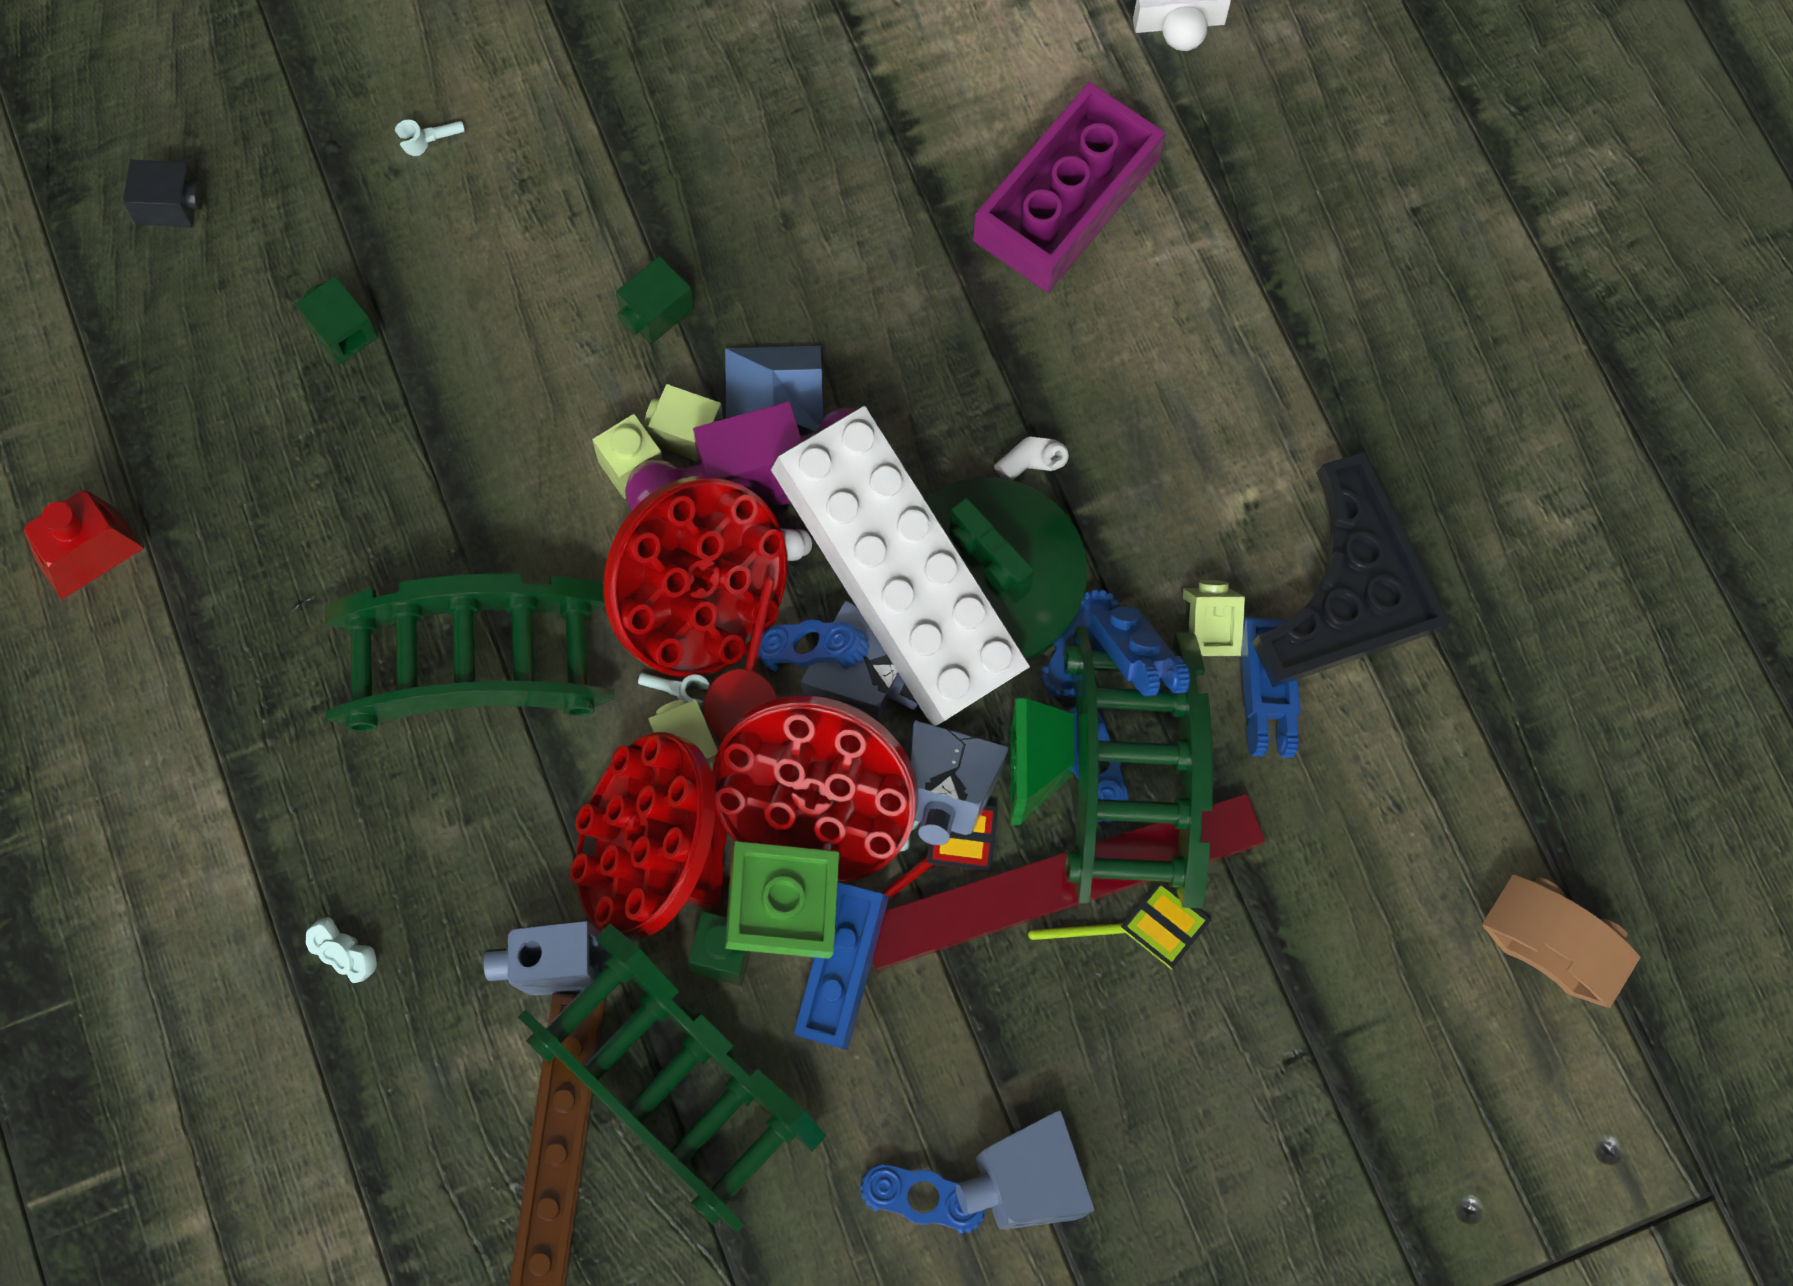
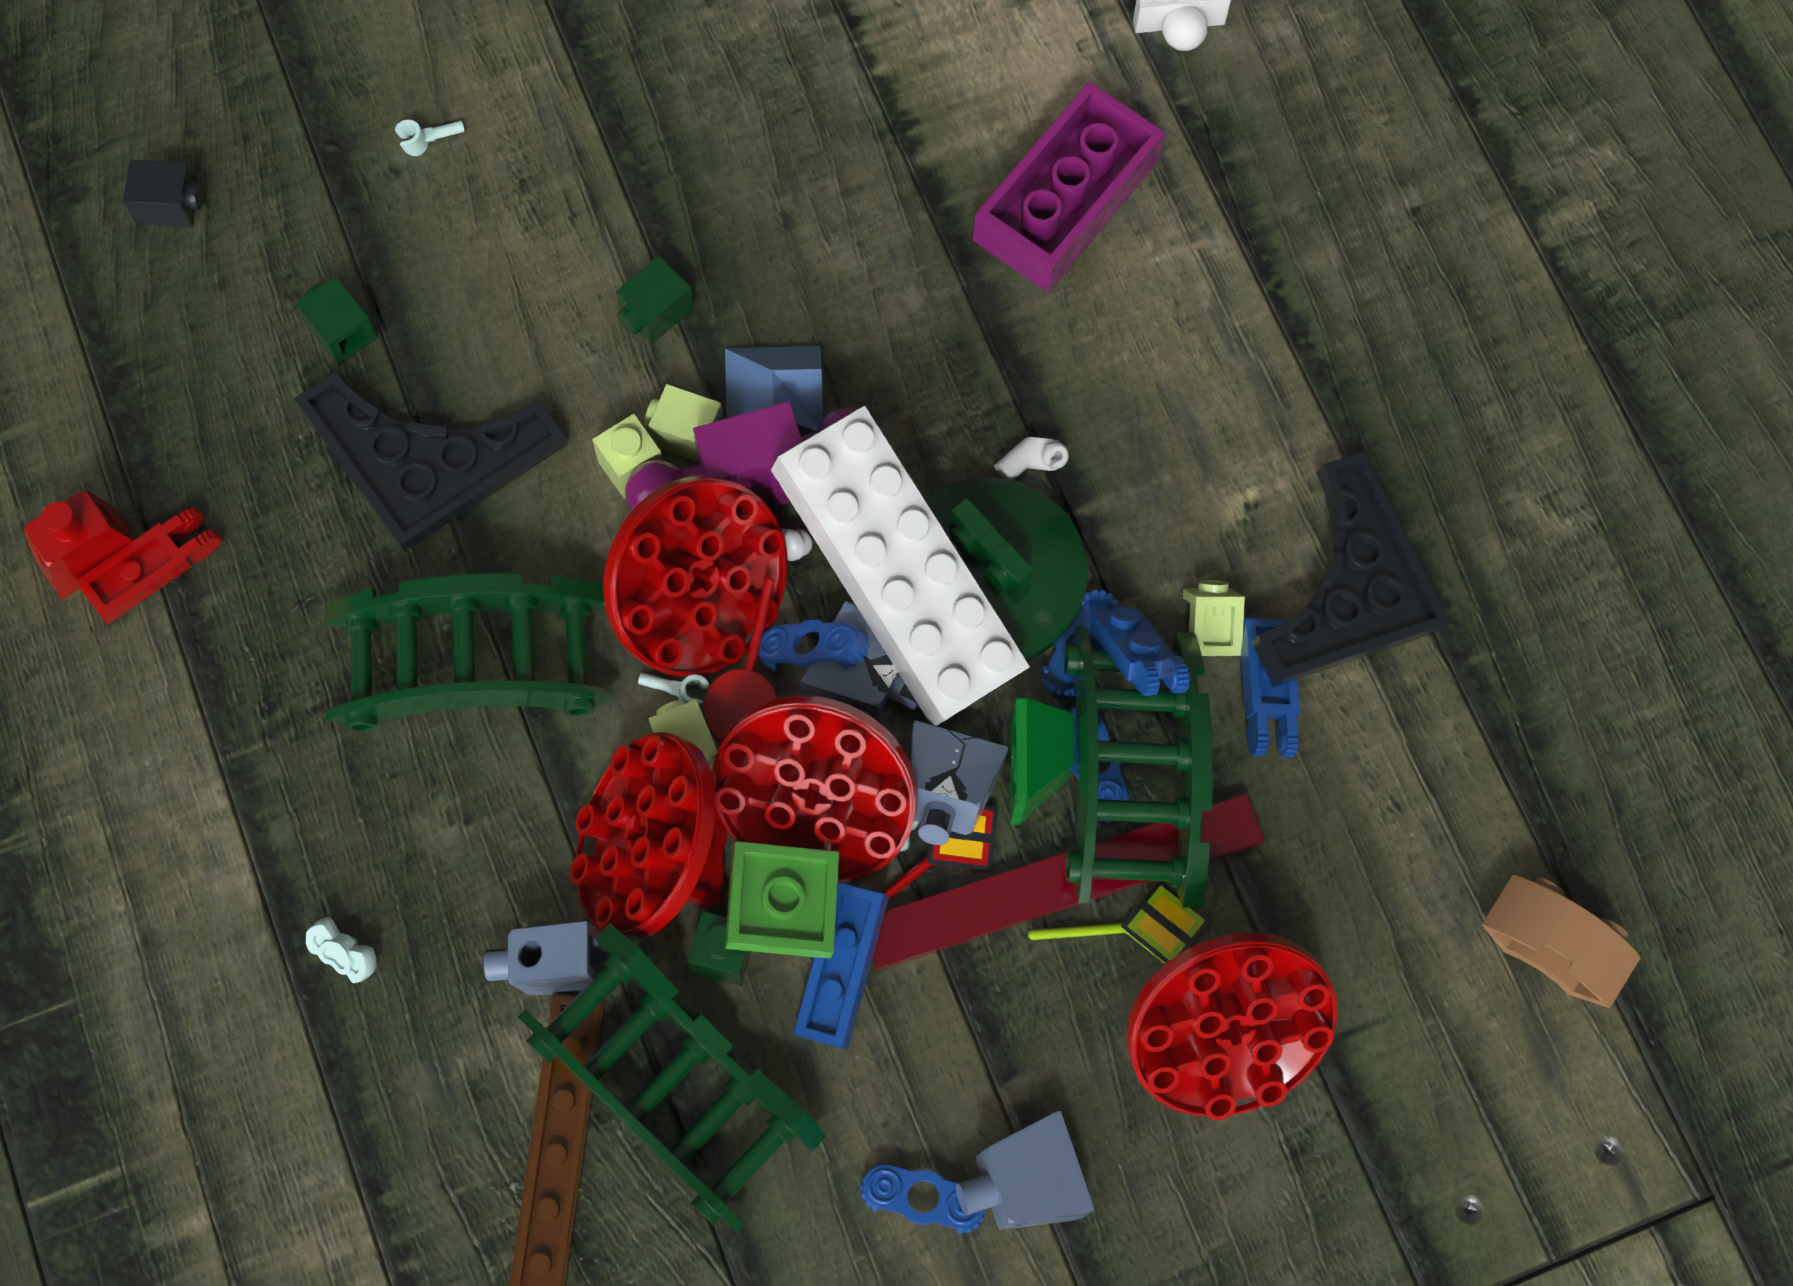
none -> red hinge [75,507,222,624]
none -> black plate [294,372,568,552]
none -> red bracket [1126,933,1338,1120]

